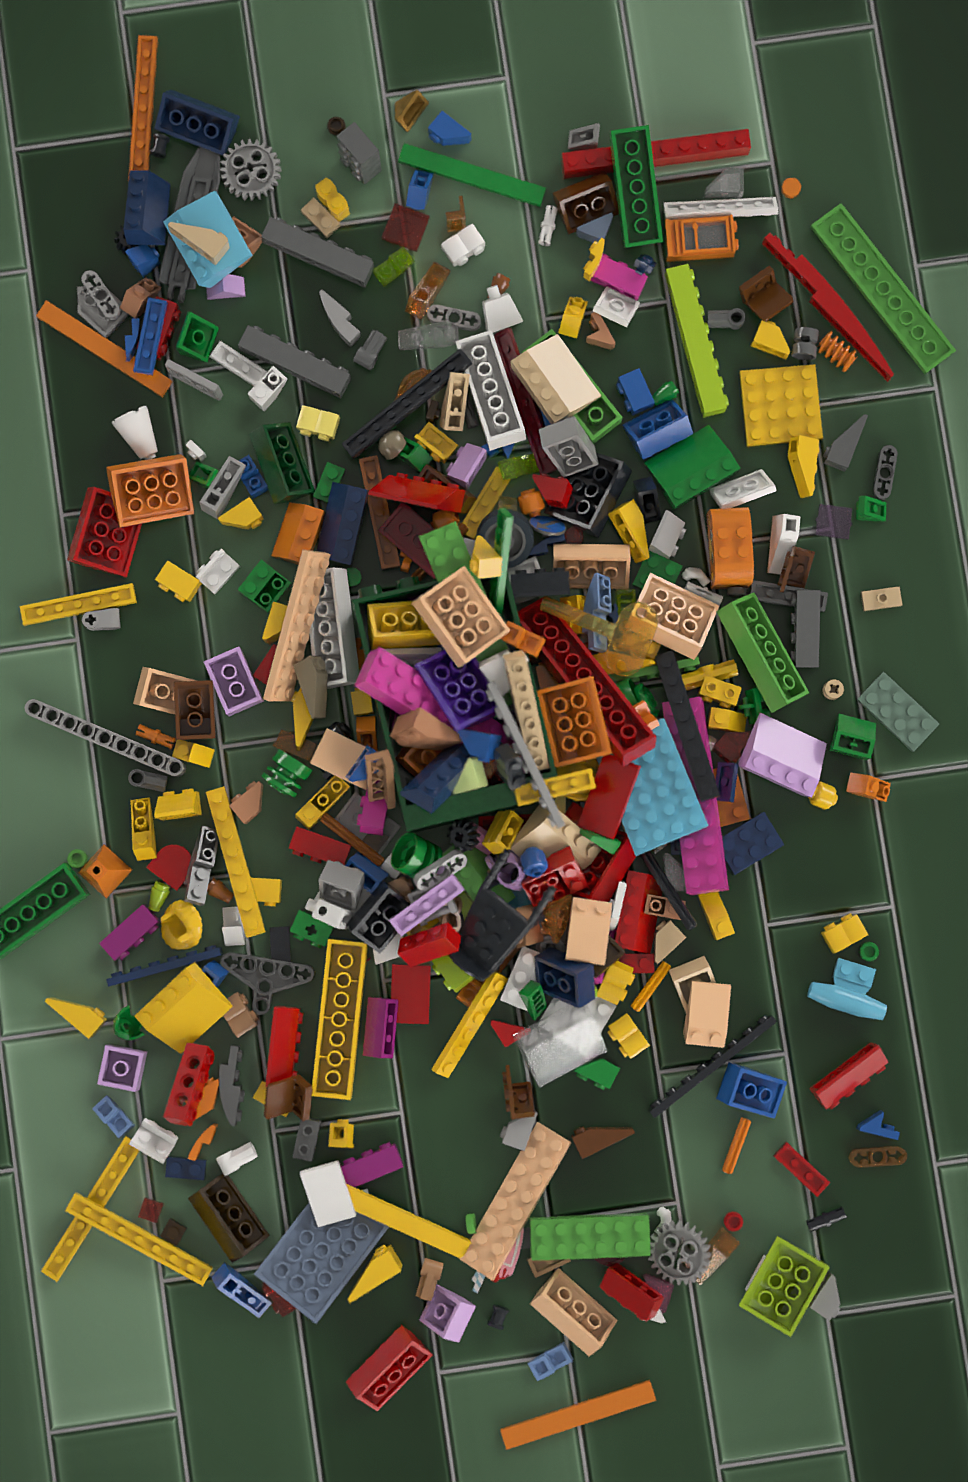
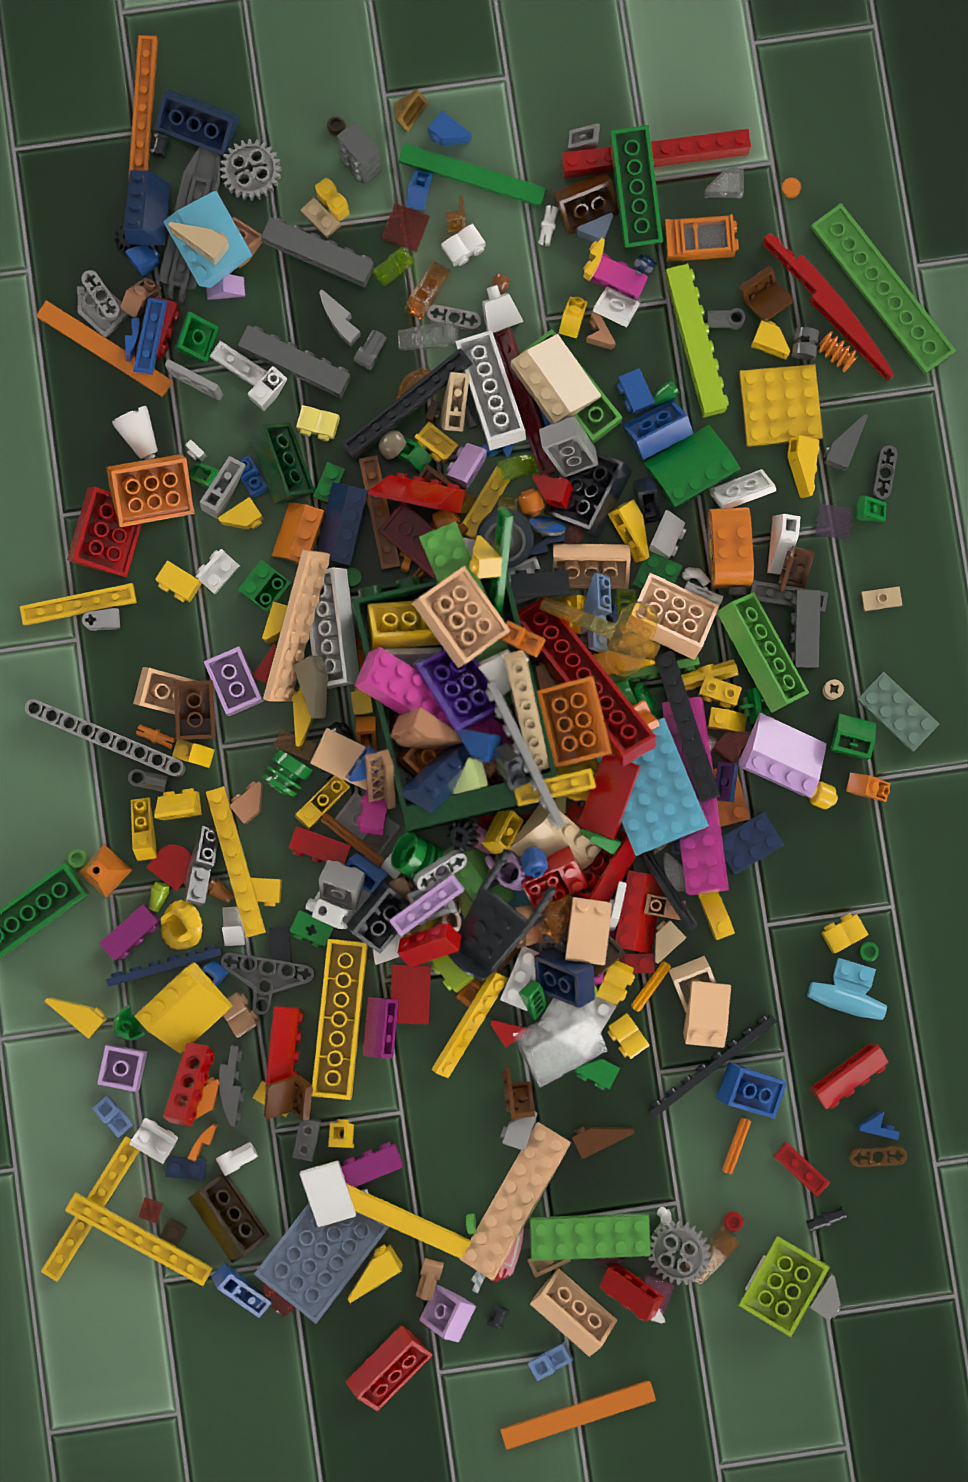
white plate [663,197,778,220] -> none

